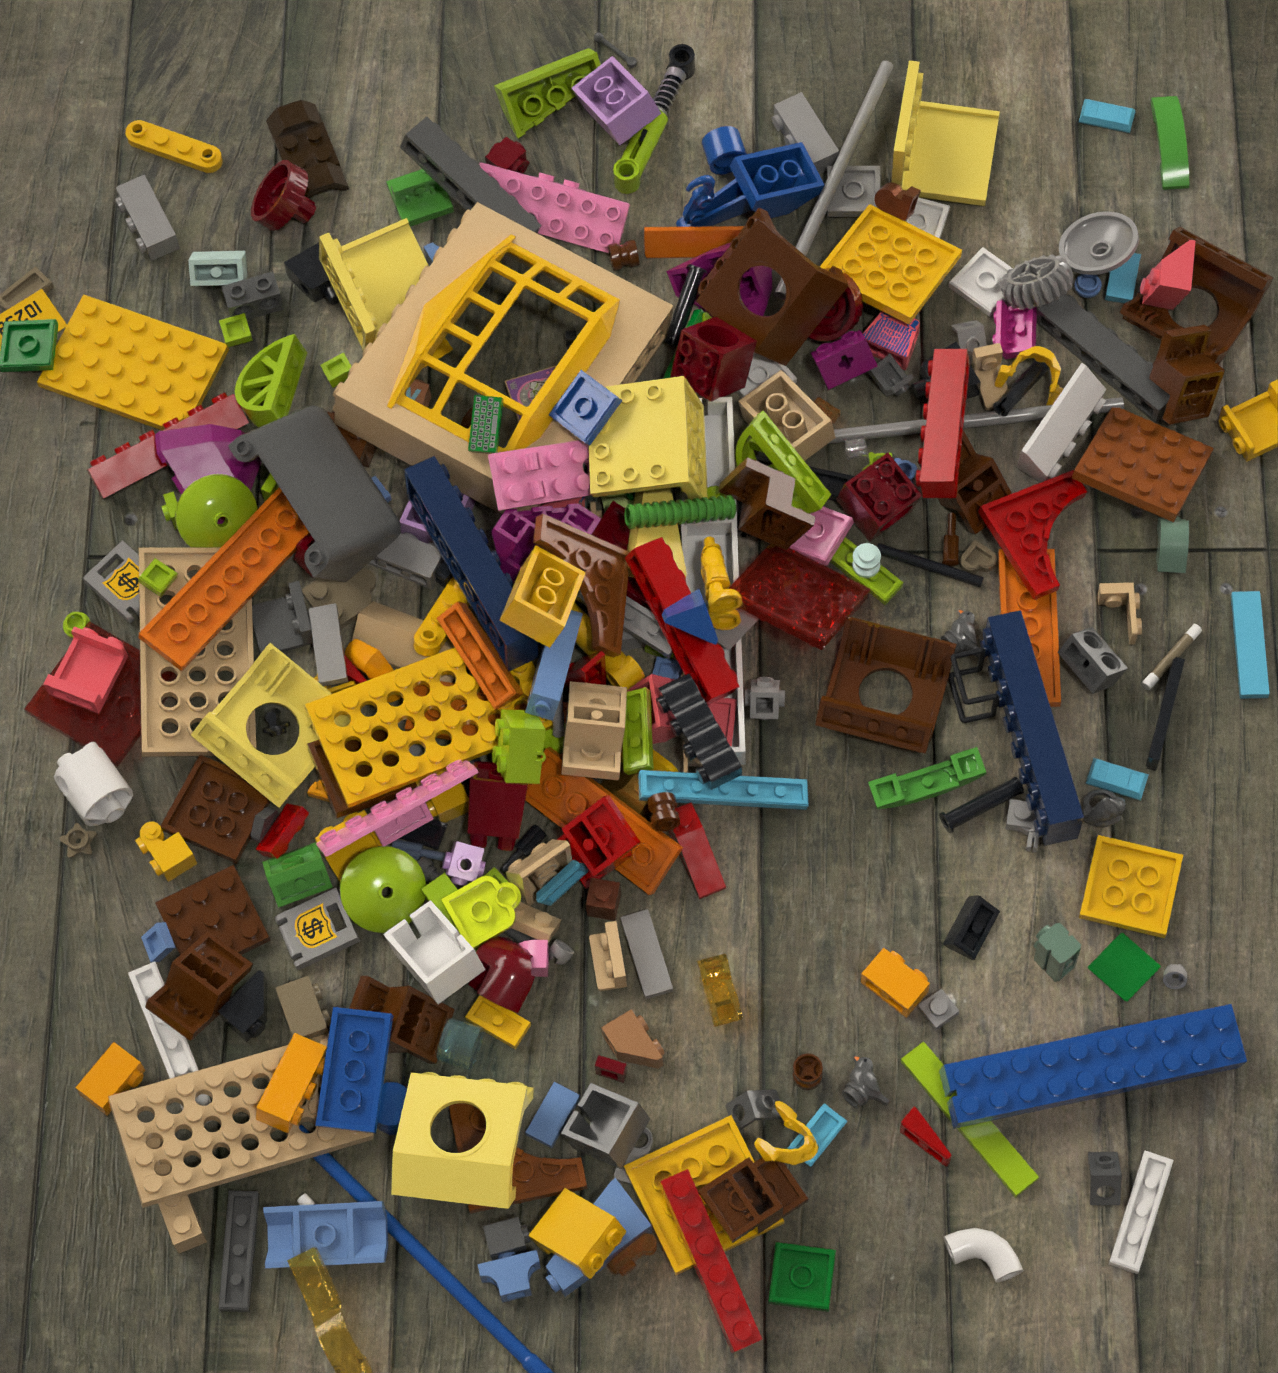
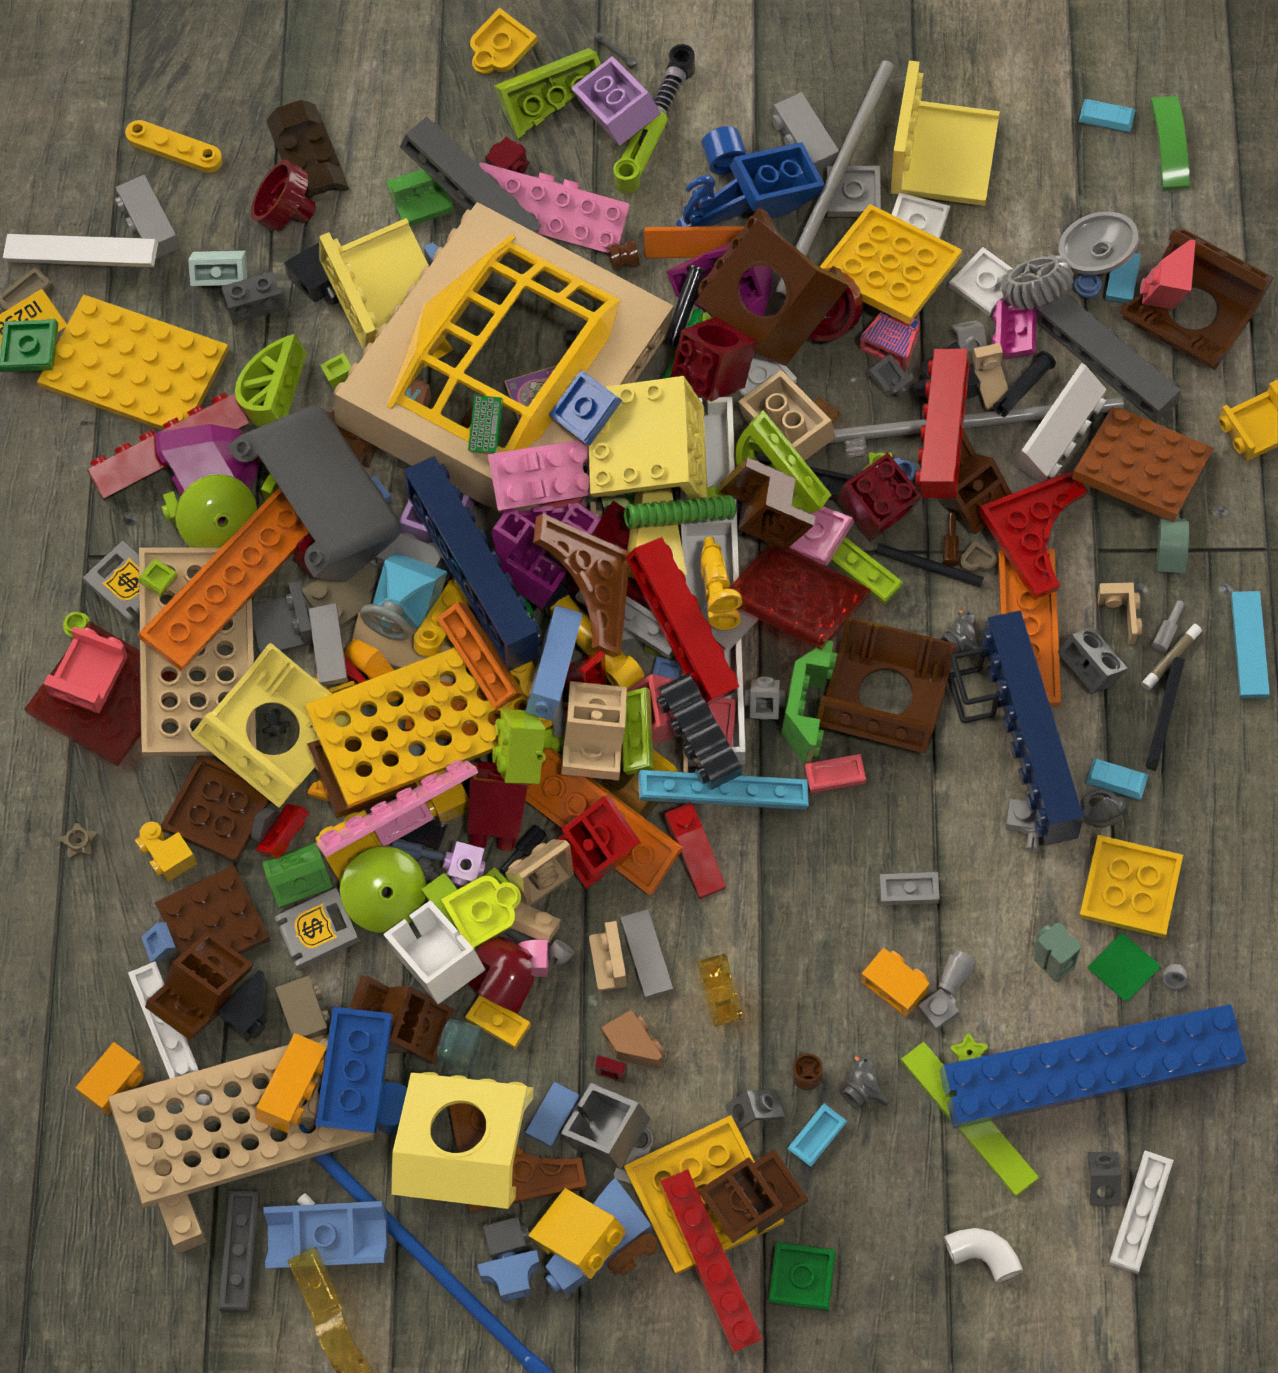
white cylinder [54,742,133,826] -> none
lime plate [219,313,253,347] -> none
yellow brick [499,545,586,648] -> none
medium azure tile [536,860,589,906] -> none
copper brick [586,878,621,921] -> none
reddish brown wheel [647,792,680,831] -> none
blue slope [662,589,718,645] -> none
yellow helmet [754,1101,819,1165] -> none
magenta brick [811,330,878,390] -> none
light aqua wheel [852,543,881,578] -> none
bright green slope [868,747,987,809] -> none
copper leg [874,182,921,221] -> none
red slope [900,1106,952,1166] -> none
black pin [939,777,1024,834] -> none
black slope [943,895,1000,960] -> none
yellow helmet [995,346,1063,406] -> none
reddish brown bracket [1149,324,1225,425] -> none
none -> white tile [3,234,158,267]
none -> medium azure piece [360,552,447,641]
none -> yellow plate [470,8,538,74]
none -> bright green slope [781,641,837,765]
none -> coral tile [805,754,866,793]
none -> light grey plate [879,872,940,905]
none -> light grey cone [938,950,976,995]
none -> lime plate [950,1033,988,1062]
none -> light grey axle [1151,600,1184,653]

